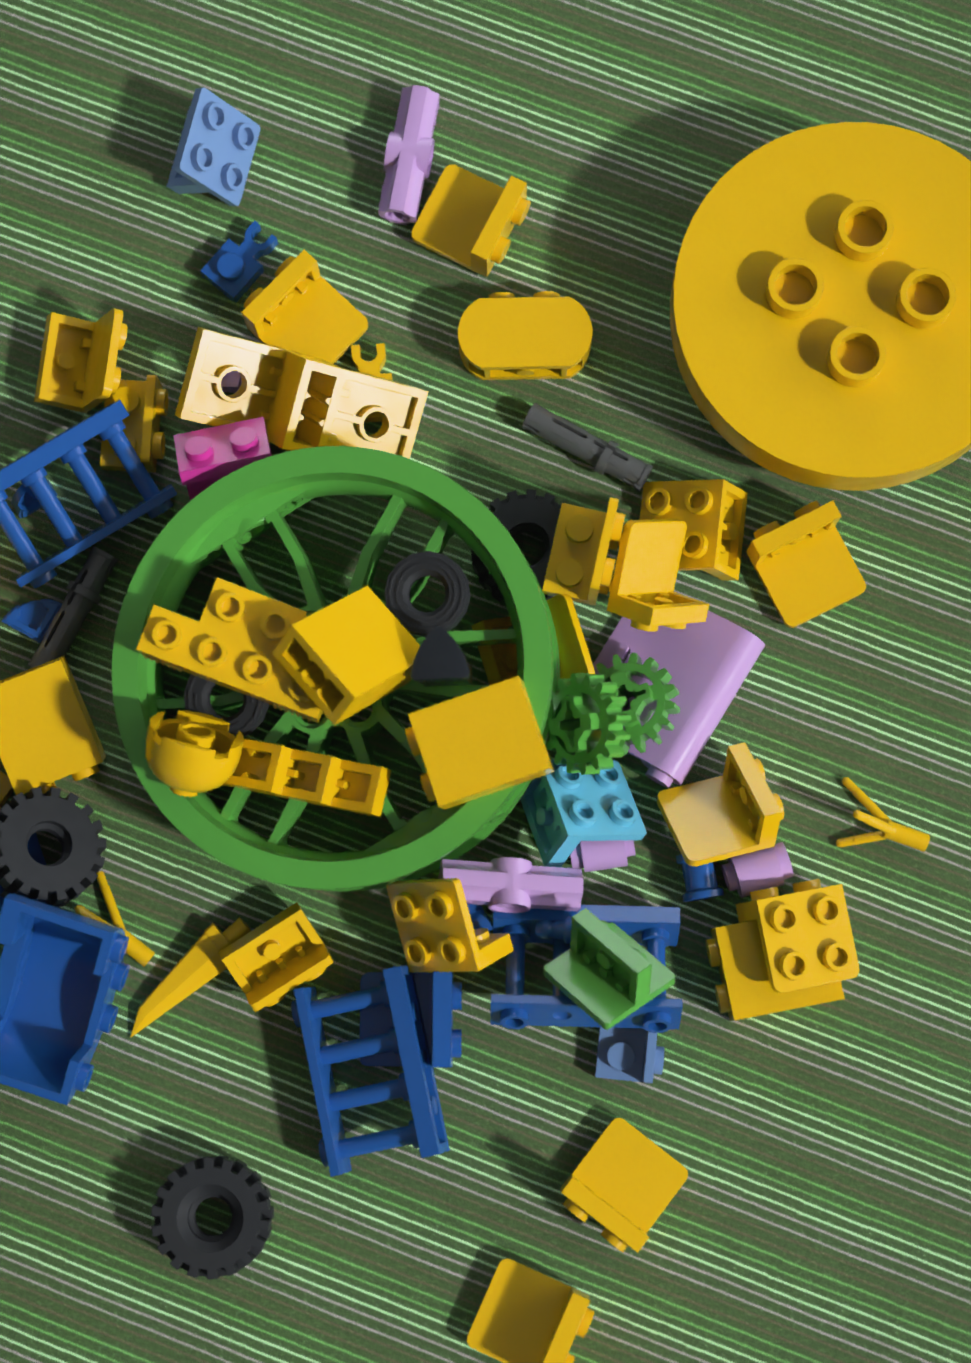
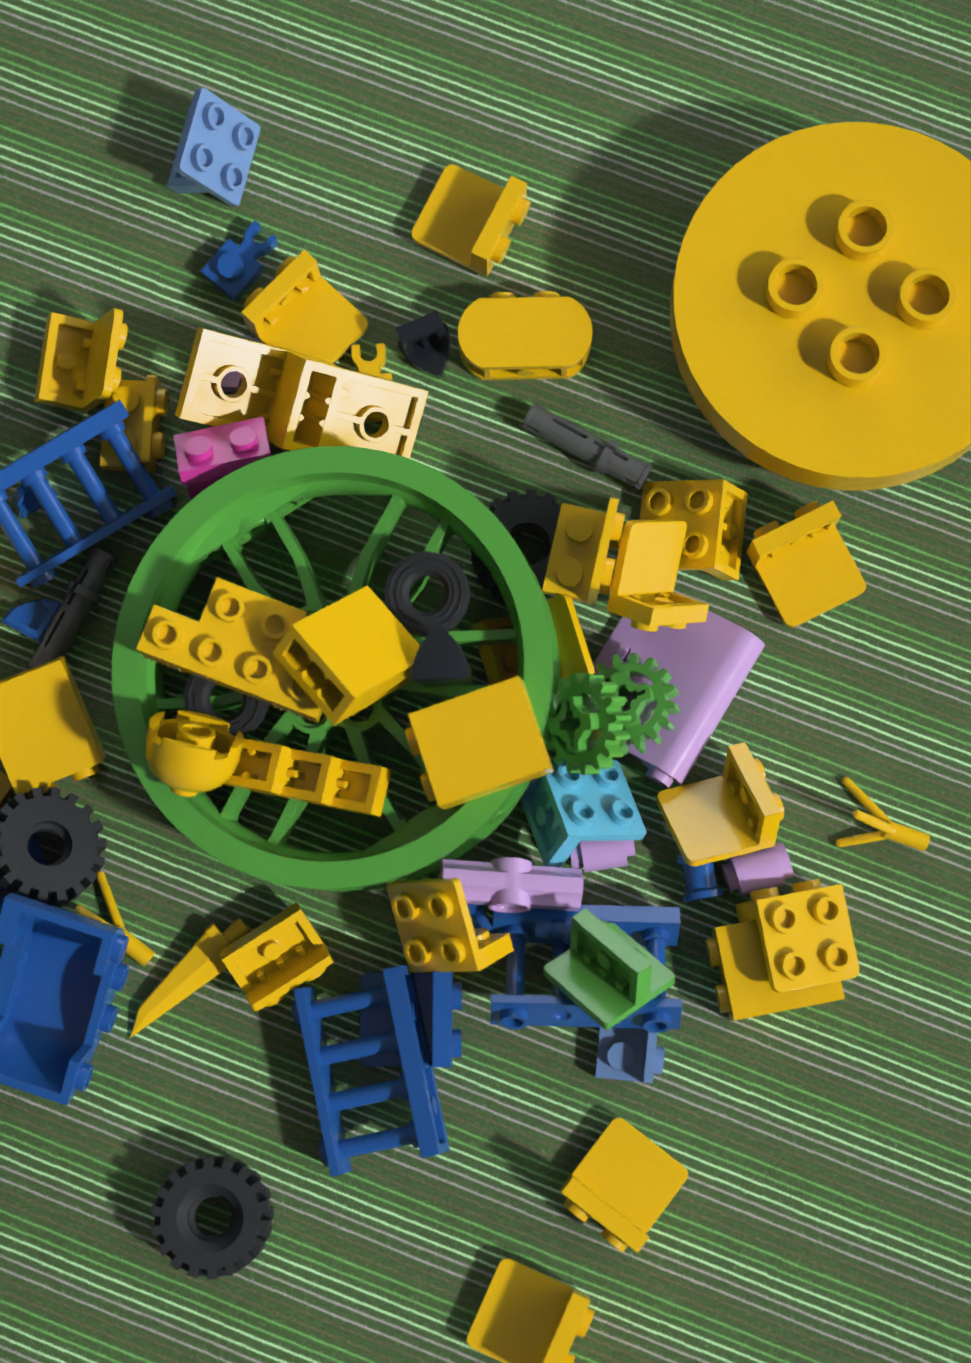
lavender piece [378,85,440,225] -> none
none -> black tile [396,310,450,379]

